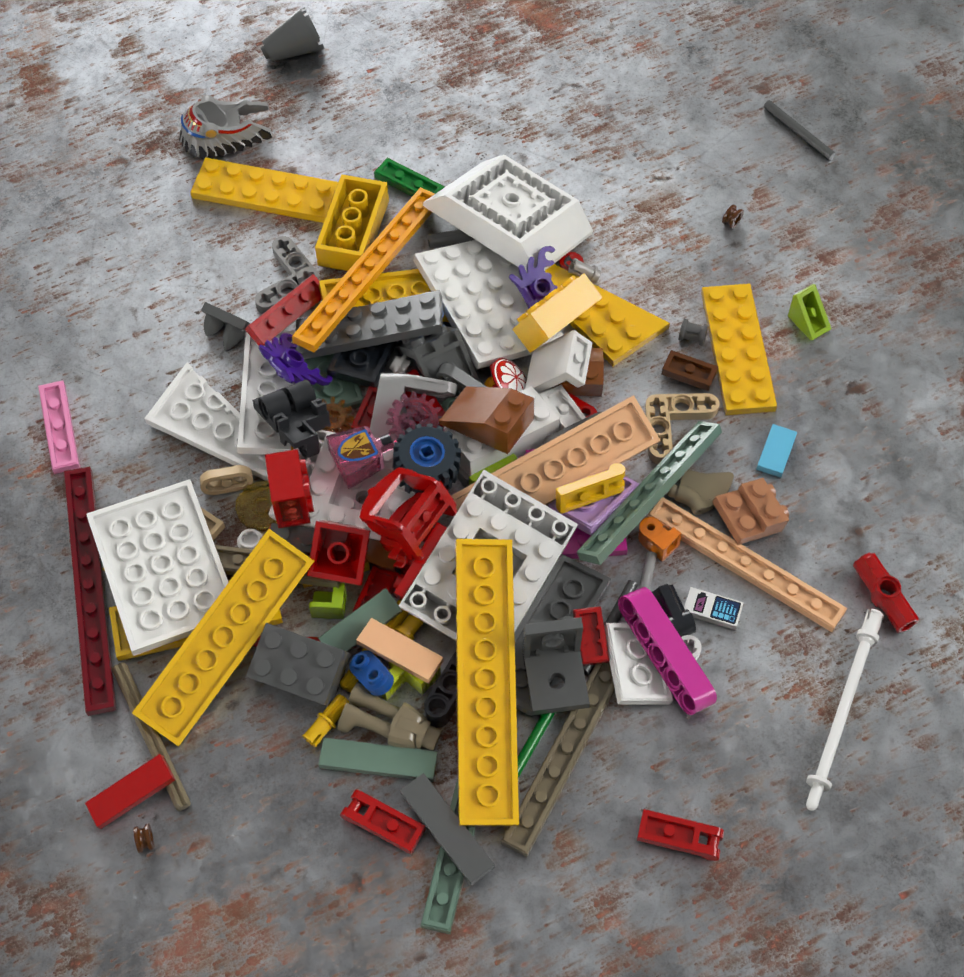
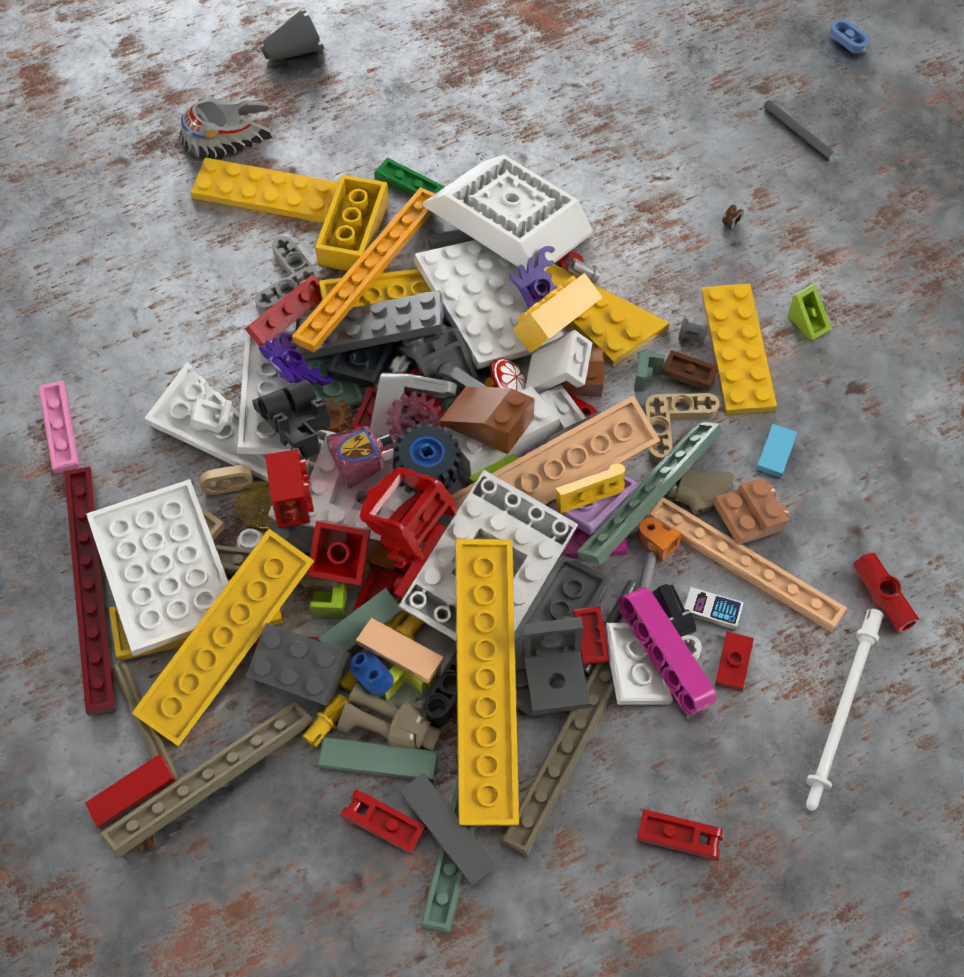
dark grey tile [201,302,250,351] -> none
green bar [517,712,556,778] -> none
none -> dark tan tile [99,700,313,859]
none -> white bracket [190,398,233,433]
none -> sand green bracket [634,351,665,391]
none -> red plate [715,632,754,692]
none -> medium blue plate [830,19,870,53]

